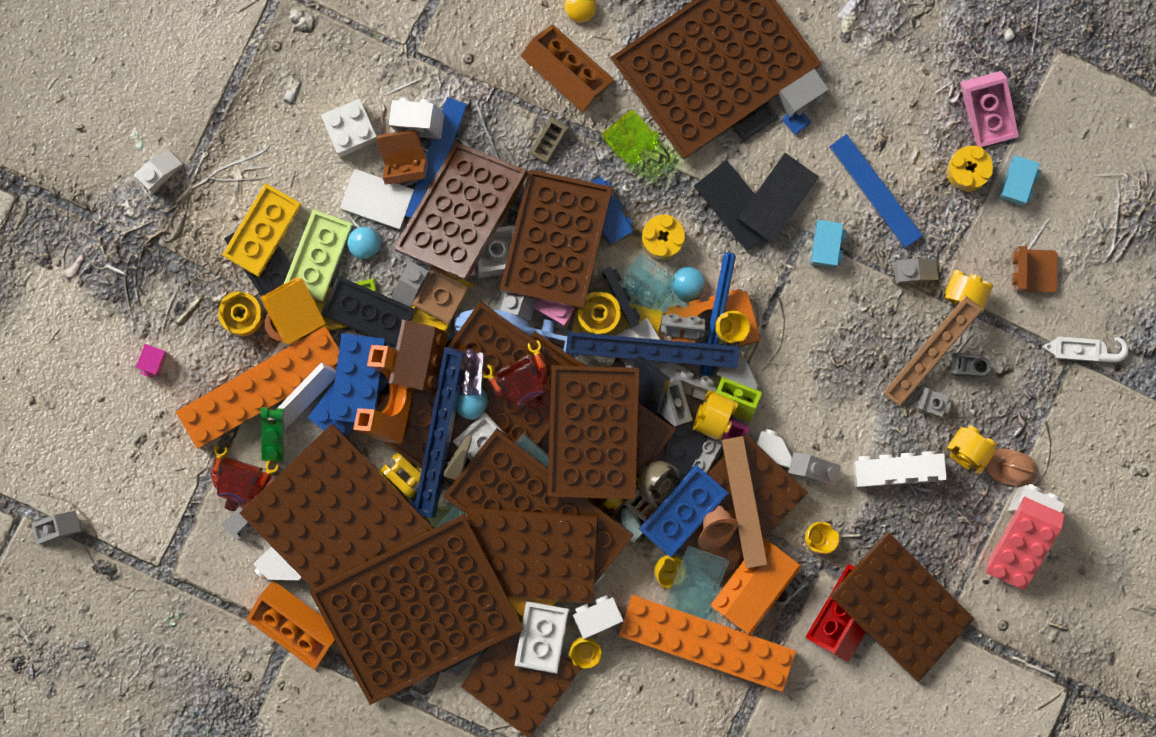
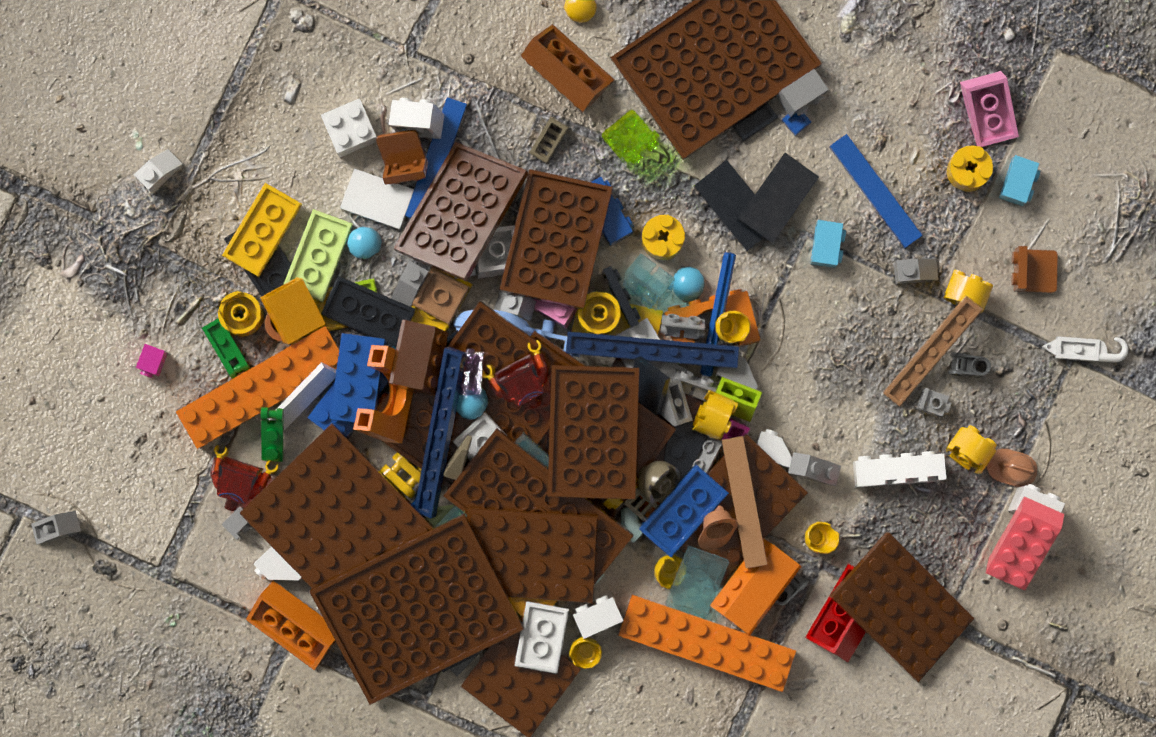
none -> green plate [202,318,251,379]

